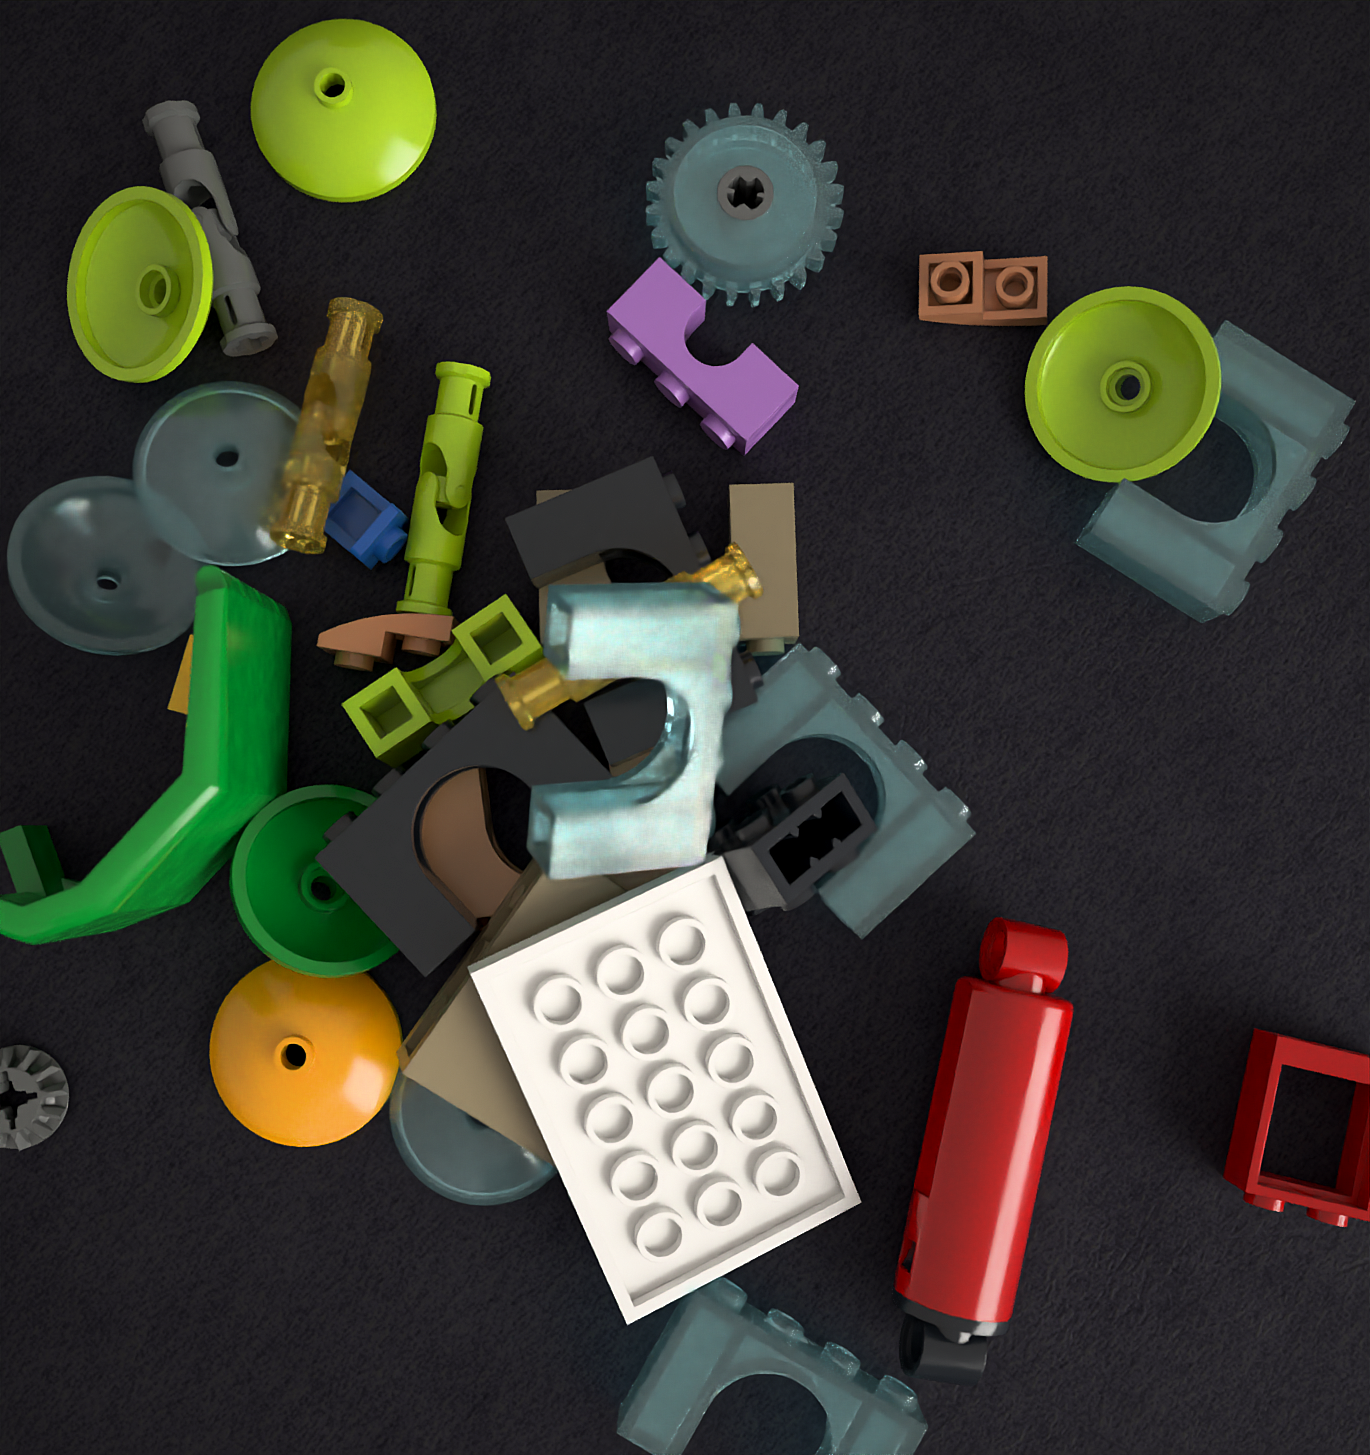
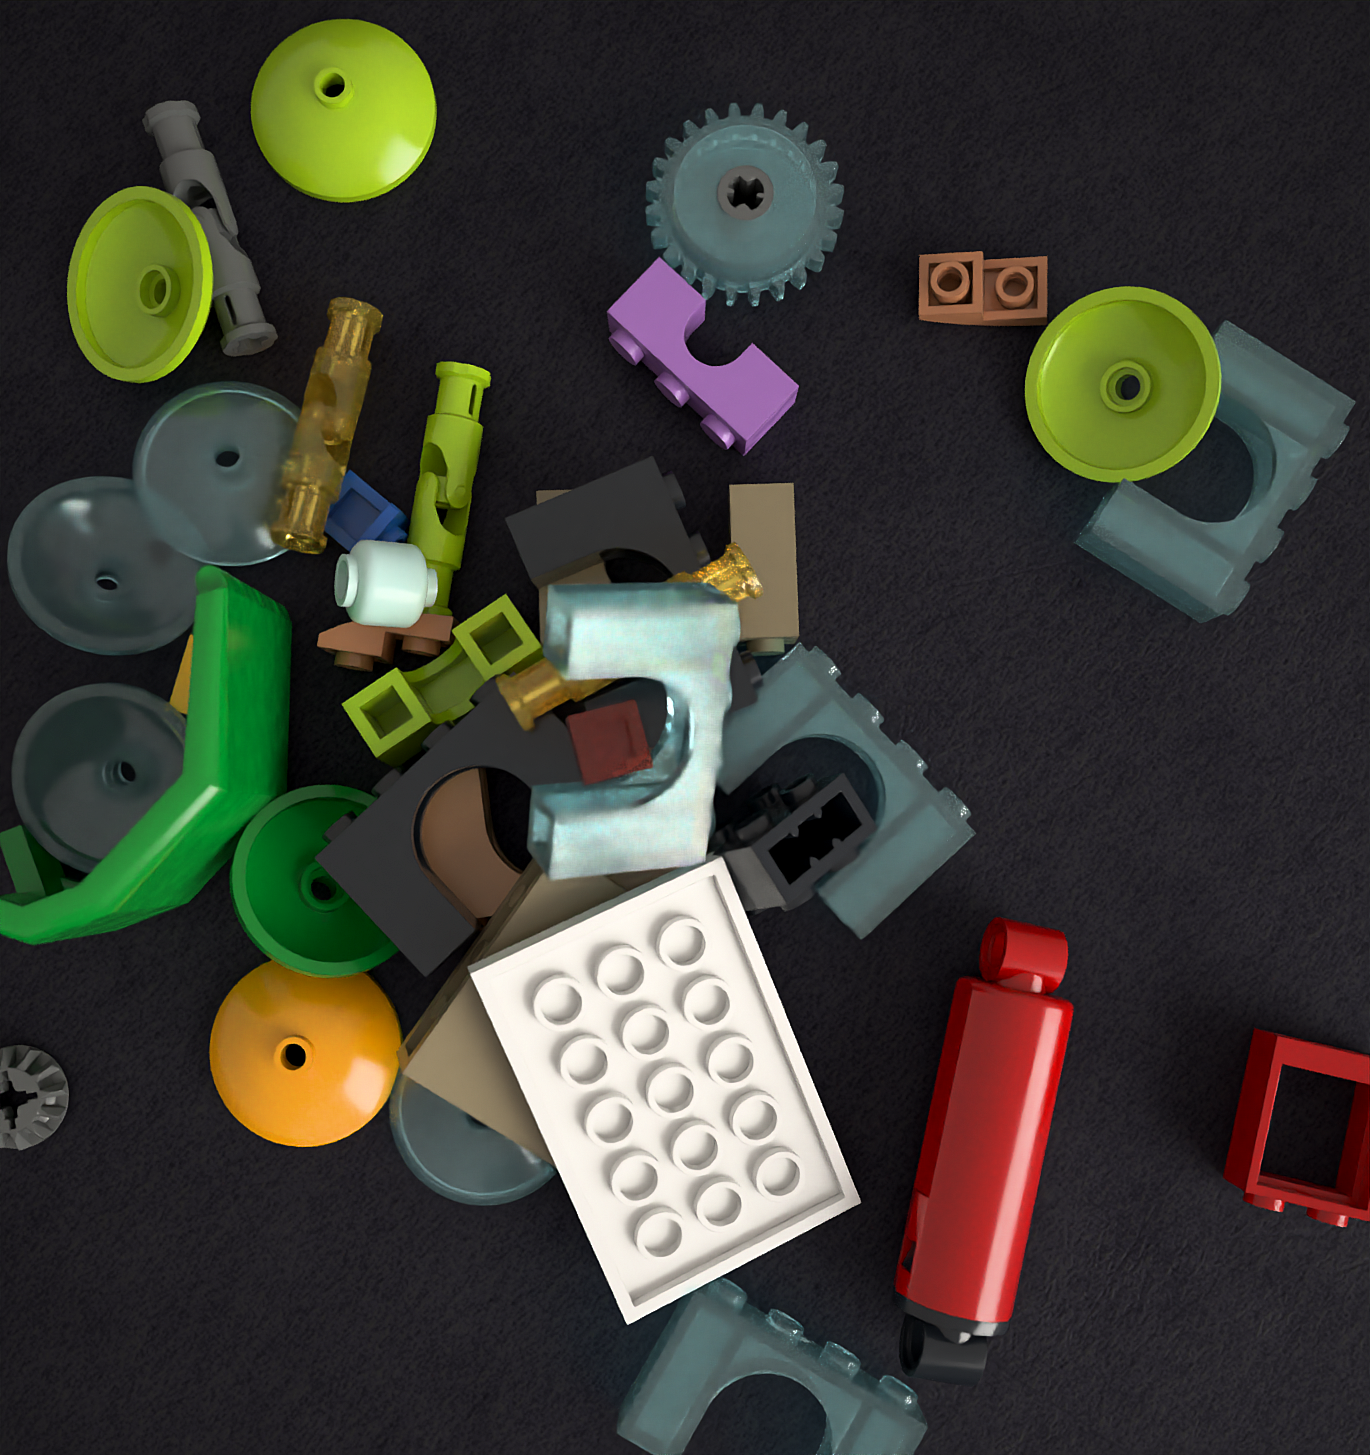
none -> clear light blue dish [12,682,187,873]
none -> light aqua head [334,539,438,628]
none -> clear red tile [565,699,654,787]

